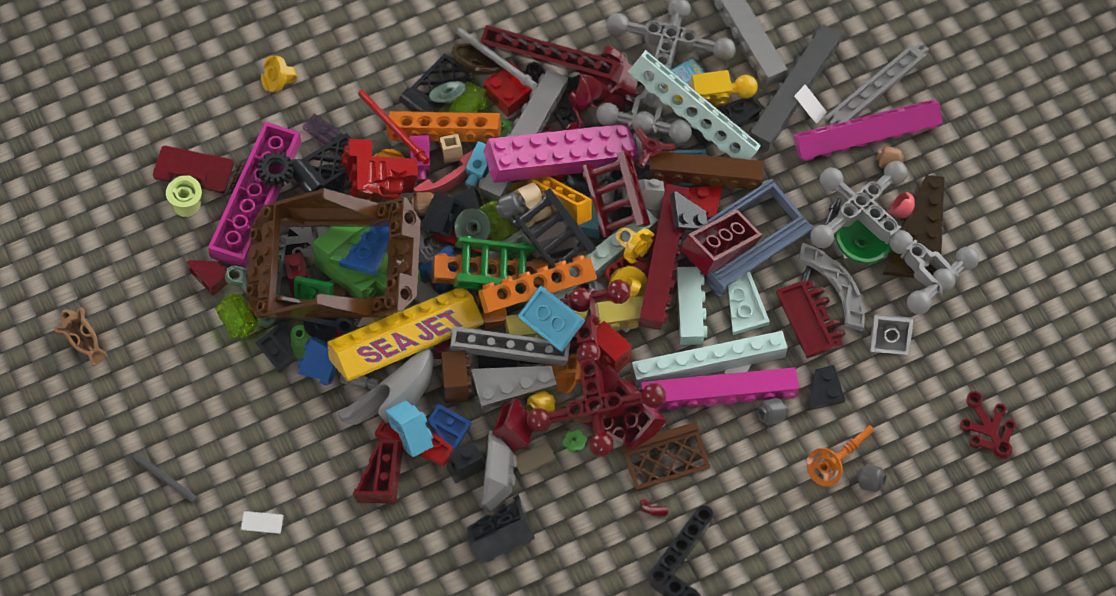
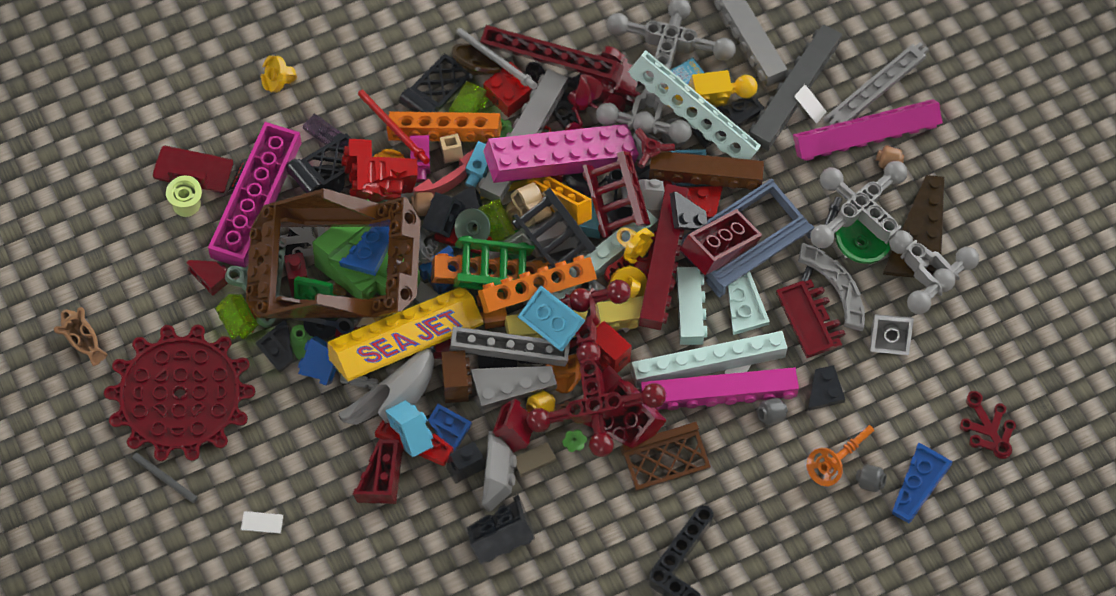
black tyre [258,151,294,188] -> none
sand green dish [430,81,466,103] -> none
dark grey head [496,192,526,220] -> none
dark red arm [639,499,668,516] -> none
coral hair [887,192,915,219] -> none
none -> dark red plate [104,325,256,462]
none -> blue wing [892,442,952,524]

